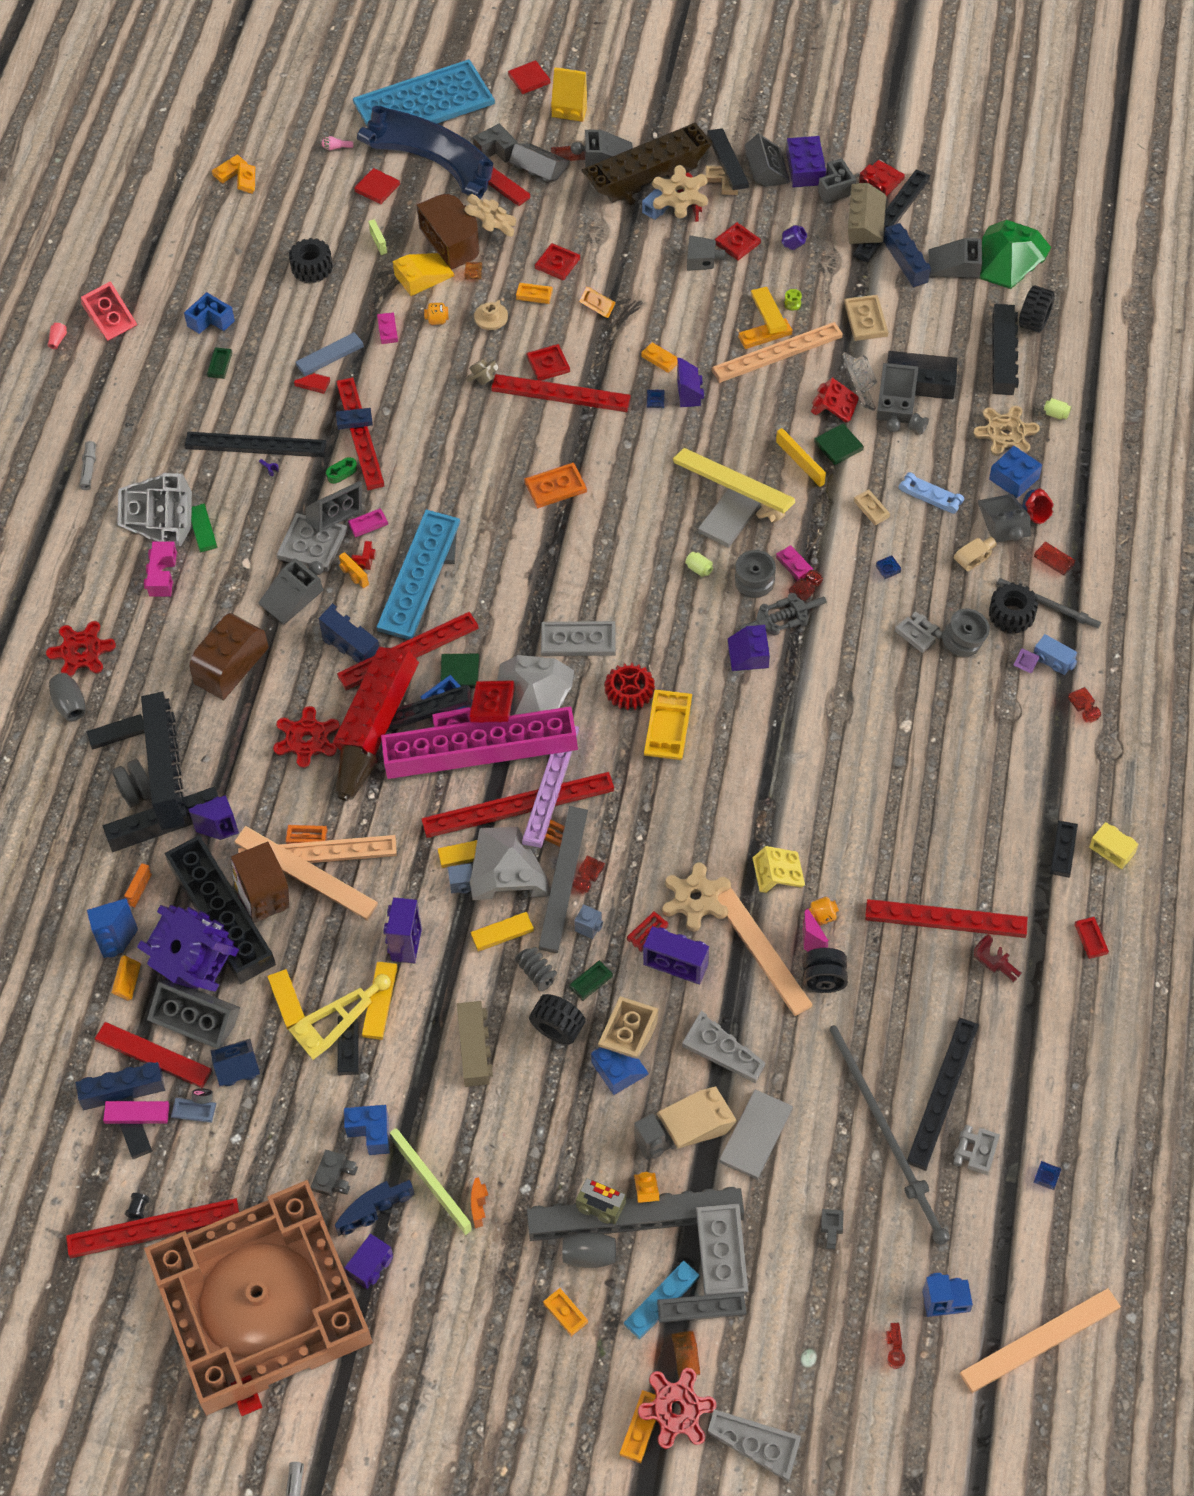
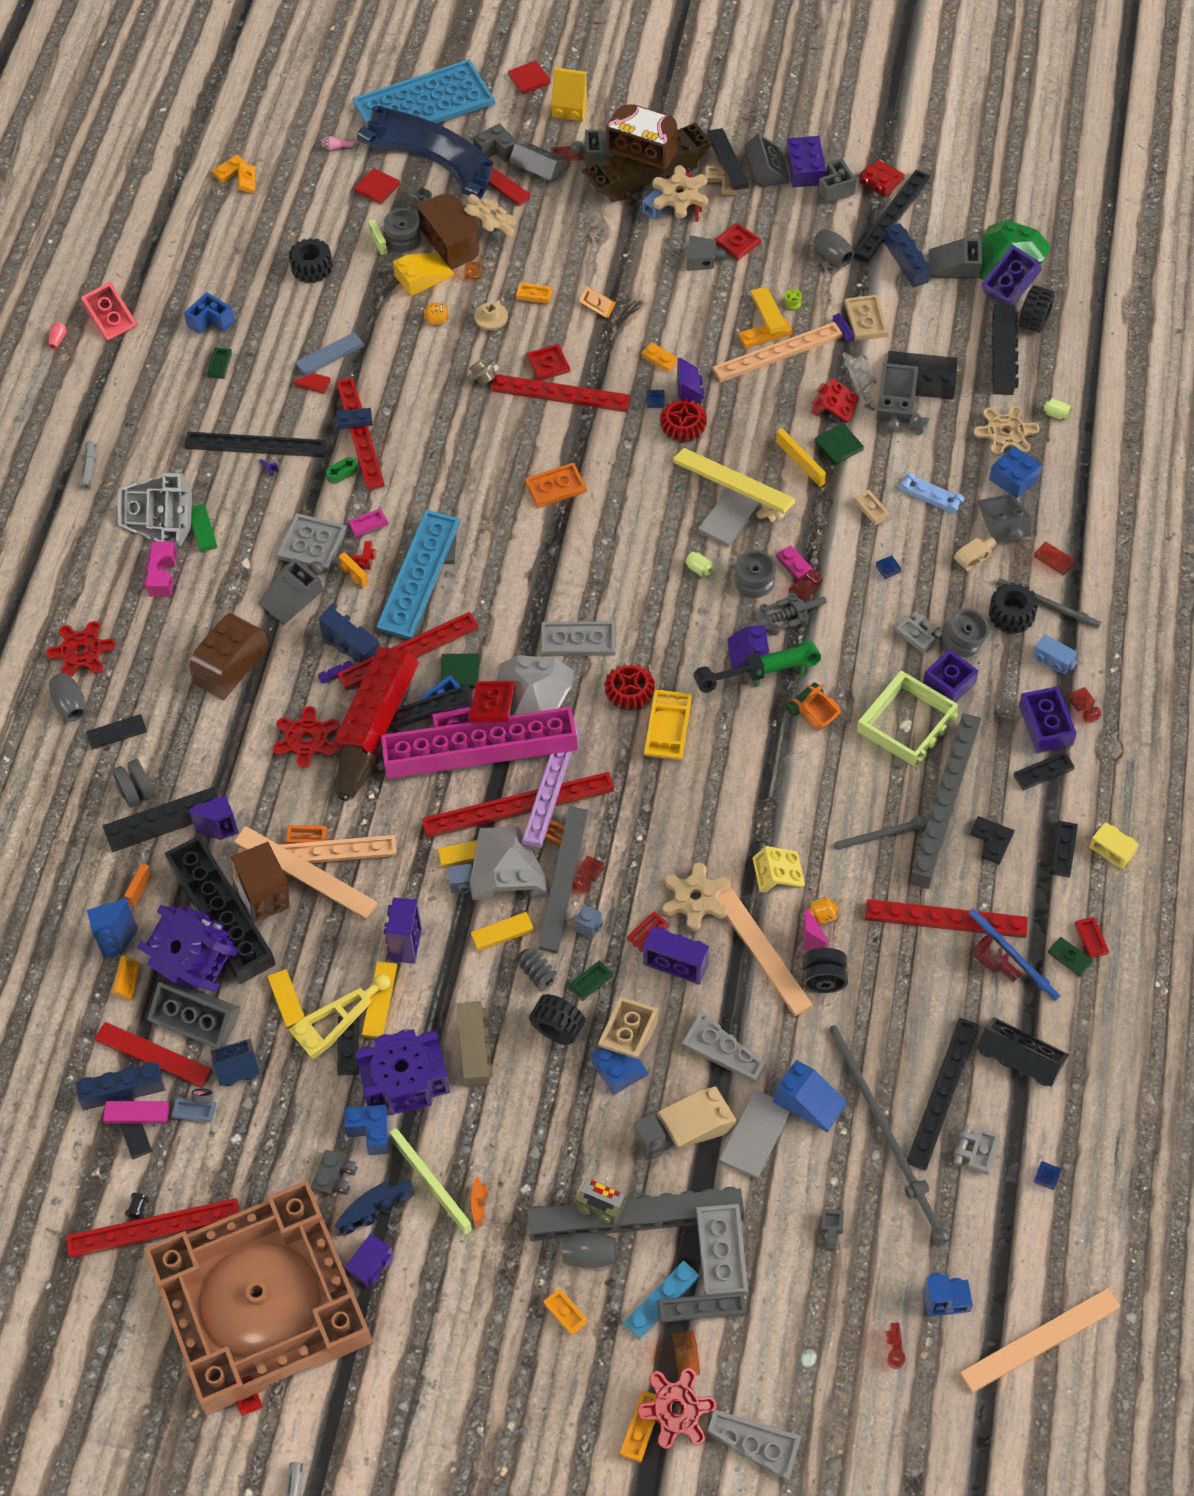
black brick [141,691,187,831] -> none
dark grey slope [306,481,362,532] -> none
dark pink plate [377,312,398,344] -> none
red tile [535,243,580,281] -> none
light orange plate [634,1172,660,1203] -> none
dark purple head [781,225,807,250] -> none
dark tan slope [848,183,886,244] -> none
medium lavender plate [1014,648,1040,673] -> none
red hair [1022,488,1054,525] -> none
none -> dark purple axle [318,661,353,683]
none -> dark purple piece [355,1029,450,1115]
none -> dark grey wheel [383,208,422,252]
none -> dark grey hair [406,186,432,208]
none -> reddish brown brick [606,104,677,170]
none -> red gear [660,398,707,442]
none -> piece [693,640,821,693]
none -> blue slope [773,1060,847,1133]
none -> orange piece [785,682,841,731]
none -> dark grey piece [814,229,854,267]
none -> dark purple axle [832,313,854,342]
none -> dark grey piece [834,814,926,849]
none -> yellowish green window [857,671,958,766]
none -> dark grey brick [910,713,981,889]
none -> dark purple brick [923,649,979,703]
none -> blue bar [969,909,1061,1001]
none -> black plate [970,816,1015,865]
none -> black slope [975,1017,1069,1087]
none -> dark purple brick [981,245,1042,305]
none -> black tile [1014,752,1075,791]
none -> dark purple brick [1019,686,1077,753]
none -> dark green plate [1048,937,1093,977]

